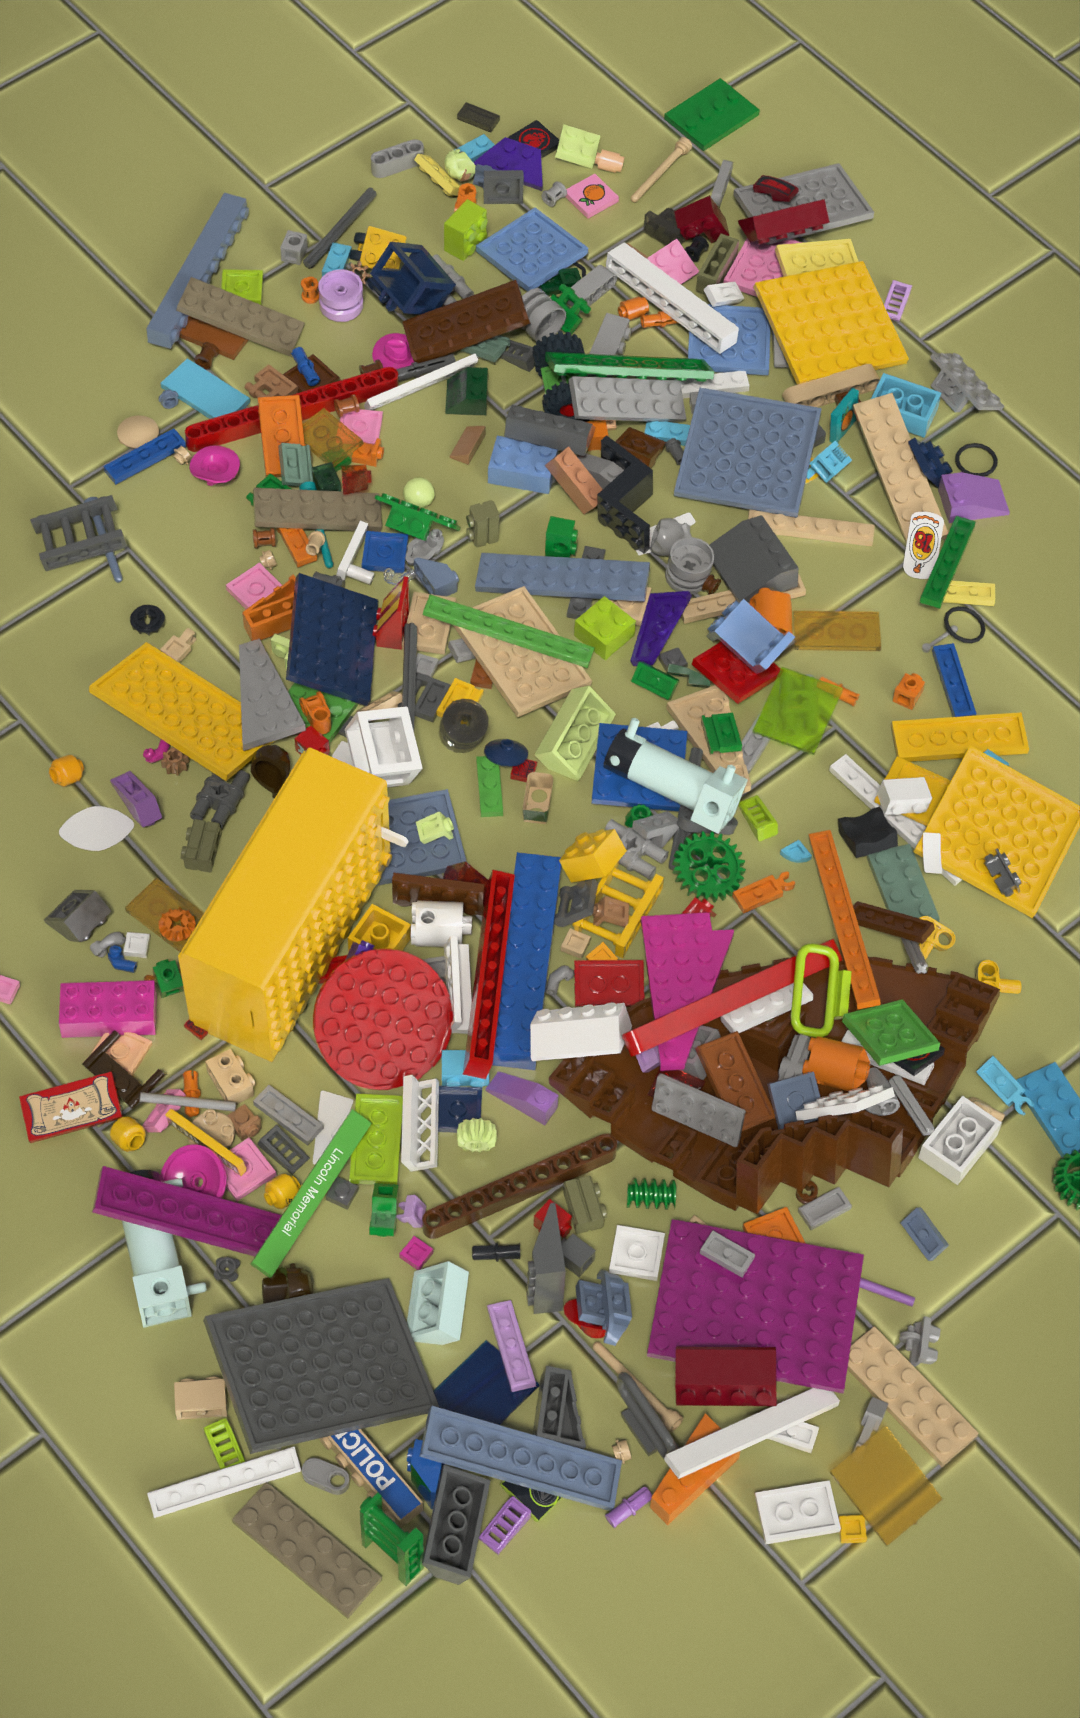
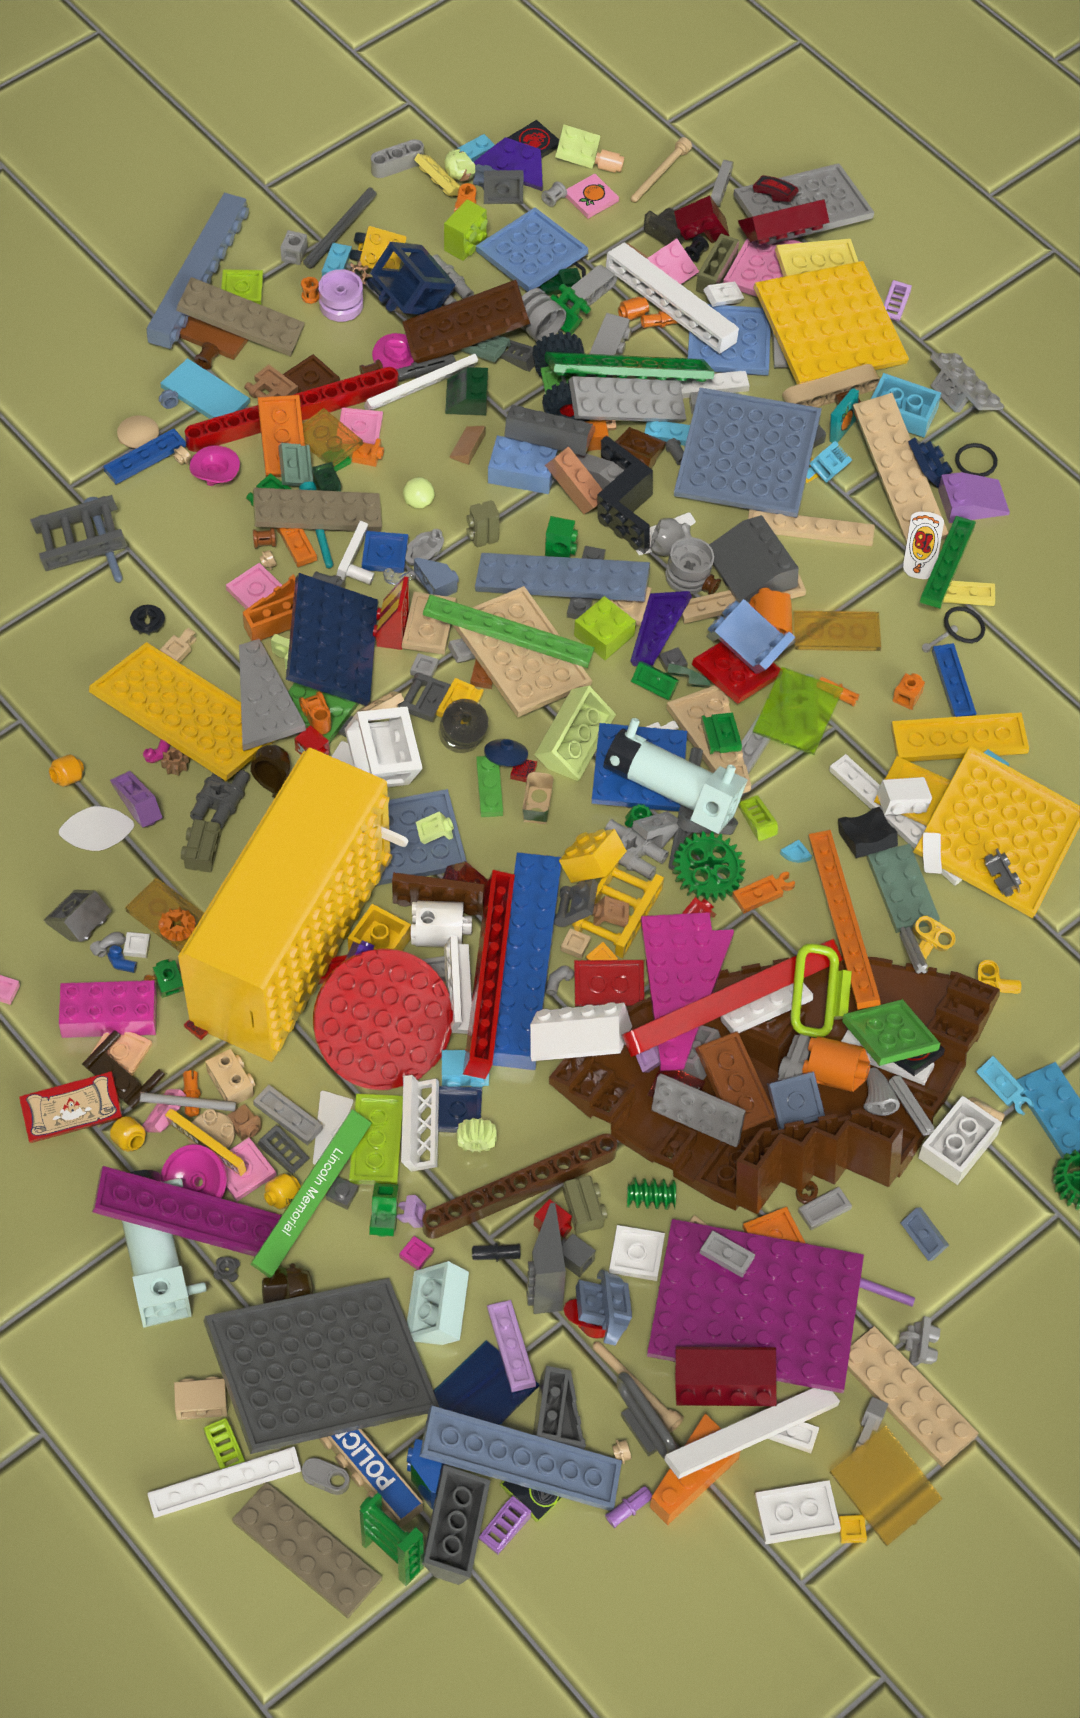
blue pin [291,347,320,386] -> none
tan pin [306,531,325,555] -> none
dark orange bush [334,394,360,418] -> none
clear red slope [341,465,372,495] -> none
green bracket [374,493,461,541] -> none
dark grey axle [402,623,417,732] -> none
clear smoke tile [457,102,500,133] -> none
medium lavender slope [485,1071,558,1125] -> none
green plate [664,78,760,151] -> none
white plate [795,1085,895,1121] -> none
reddish brown plate [853,901,935,944] -> none

